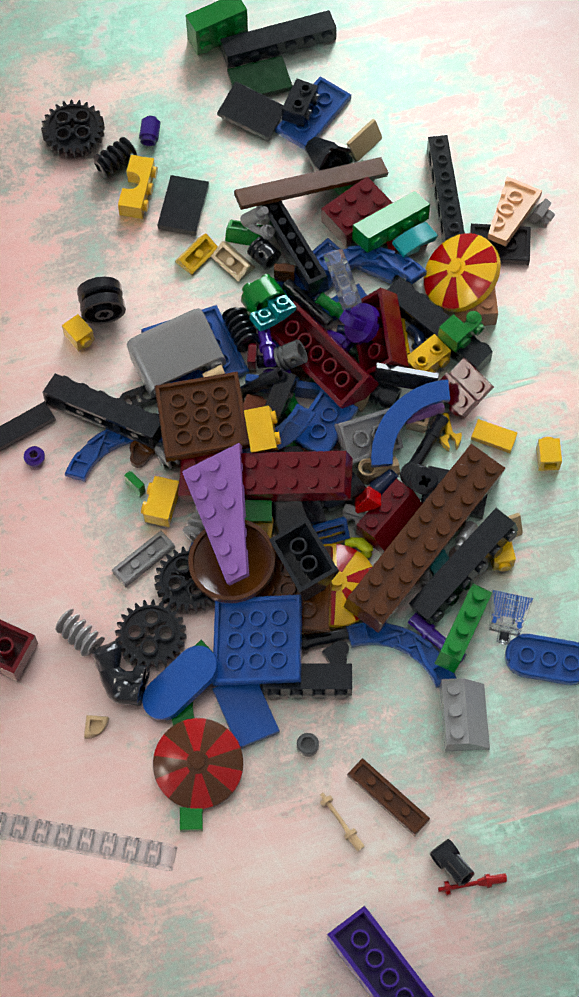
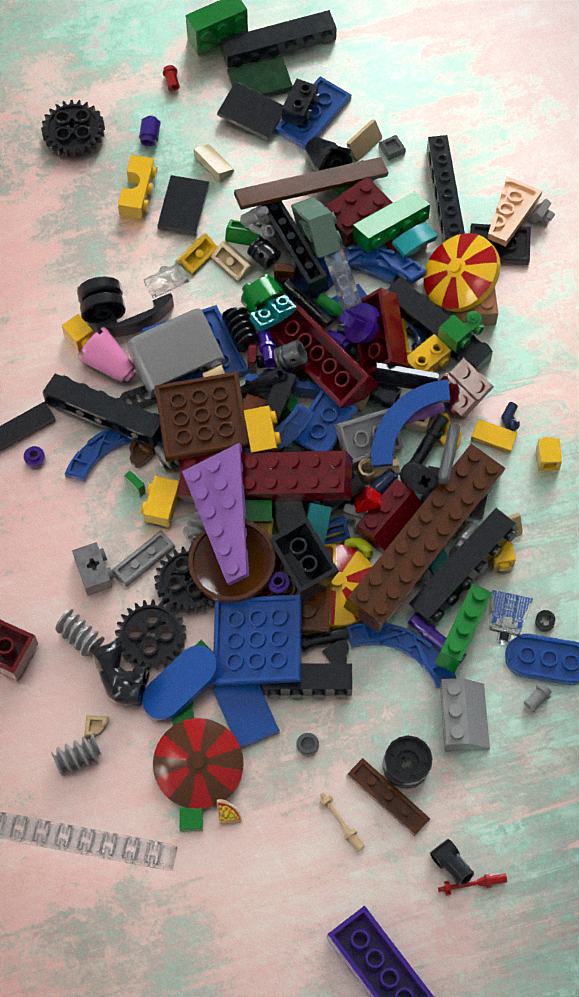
black piece [94,137,137,178] -> none
none -> light grey piece [51,733,101,776]
none -> flat silver brick [72,542,114,596]
none -> bright pink cone [78,327,136,383]
none -> black slope [96,293,174,338]
none -> clear tile [144,262,189,299]
none -> red pin [163,65,180,91]
none -> tan slope [194,144,234,182]
none -> tile [216,799,242,824]
none -> dark purple plate [268,572,290,594]
none -> sand green brick [291,197,342,258]
none -> teal tile [307,503,332,545]
none -> dark grey tile [379,135,406,160]
none -> black wheel [382,735,433,789]
none -> dark grey axle [438,423,460,485]
none -> dark blue arm [501,402,520,431]
none -> light grey pin [524,683,552,712]
none -> black bush [535,610,555,632]

